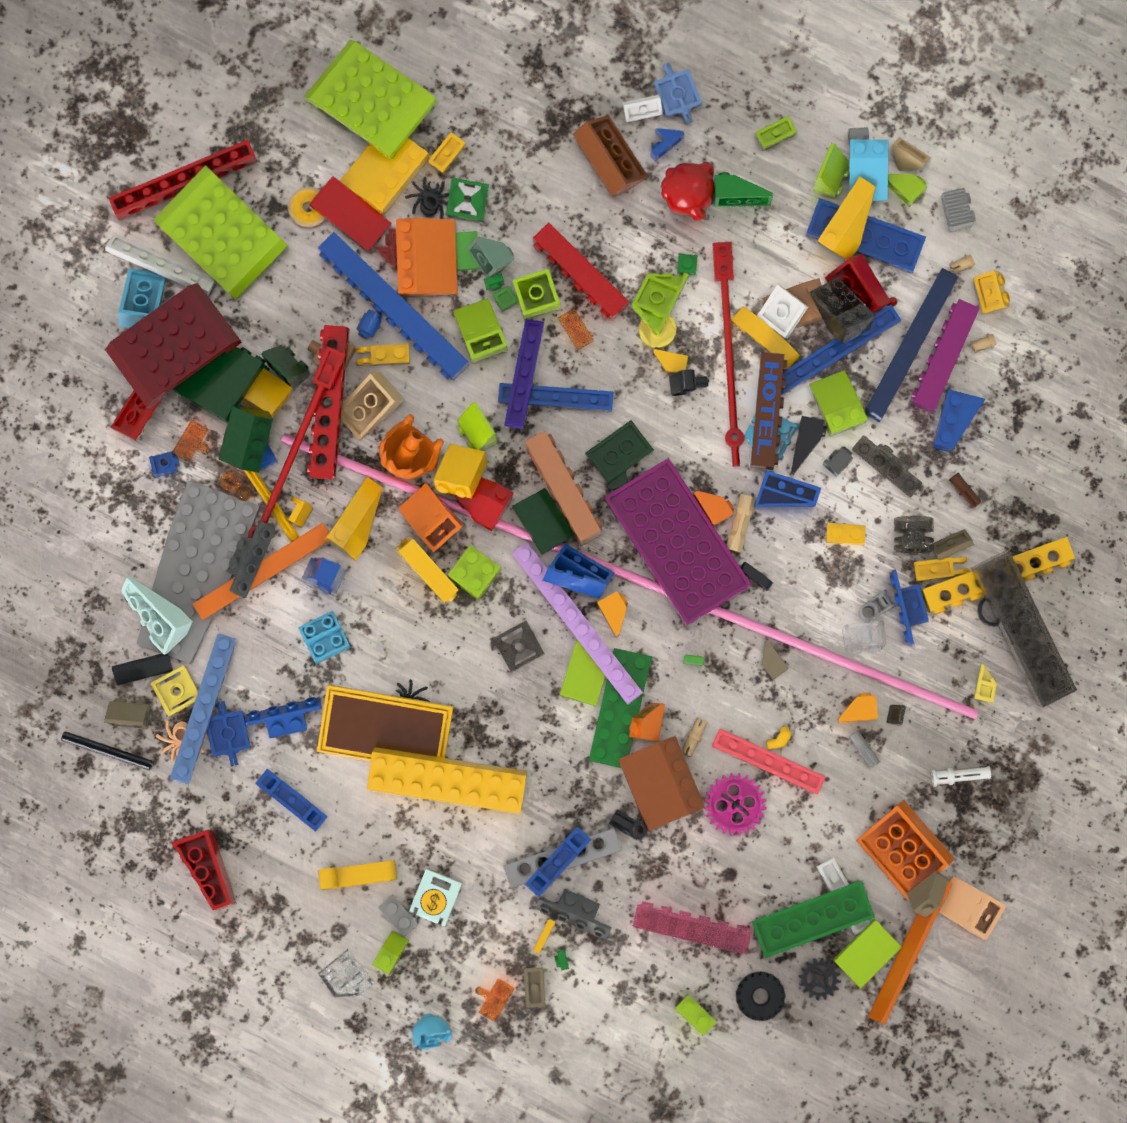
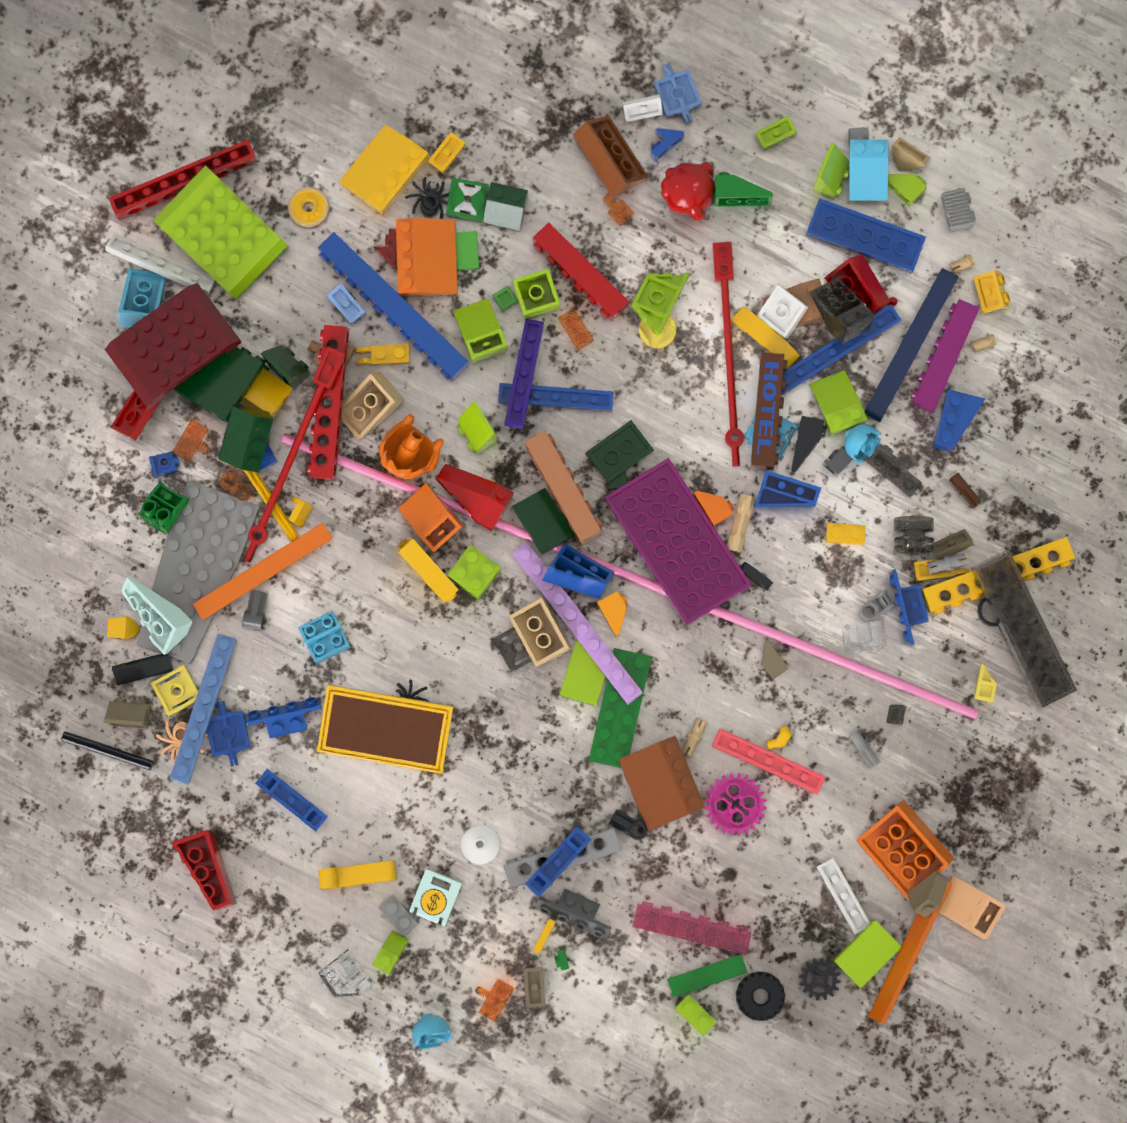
dark grey bracket [227,521,275,598] -> none
blue wedge [302,557,346,594] -> none
lime slope [304,39,437,159] -> none
red tile [309,176,392,253] -> none
yellow wedge [324,477,383,561] -> none
blue brick [356,309,382,339] -> none
yellow brick [367,747,527,814] -> none
yellow brick [433,444,488,499] -> none
sand green slope [467,237,514,278] -> none
green plate [484,273,504,291] -> none
orange slope [629,703,665,742] -> none
yellow tile [653,349,688,373] -> none
black beam [669,369,709,396] -> none
green plate [677,253,698,275] -> none
bright green tile [683,654,704,666] -> none
green plate [751,881,875,958] -> none
yellow wedge [818,177,876,260] -> none
light orange slope [838,693,878,723] -> none
white pin [931,766,991,787] -> none
none -> yellow tile [107,616,140,639]
none -> green slope [138,481,189,534]
none -> dark grey piece [242,590,268,630]
none -> light blue plate [326,284,365,325]
none -> white dish [461,825,500,864]
none -> slope [483,182,528,232]
none -> tan slope [508,597,573,667]
none -> clear orange plate [603,193,634,227]
none -> green tile [667,954,748,998]
none -> medium azure cylinder [845,424,882,463]
none -> light grey pin [927,553,967,574]

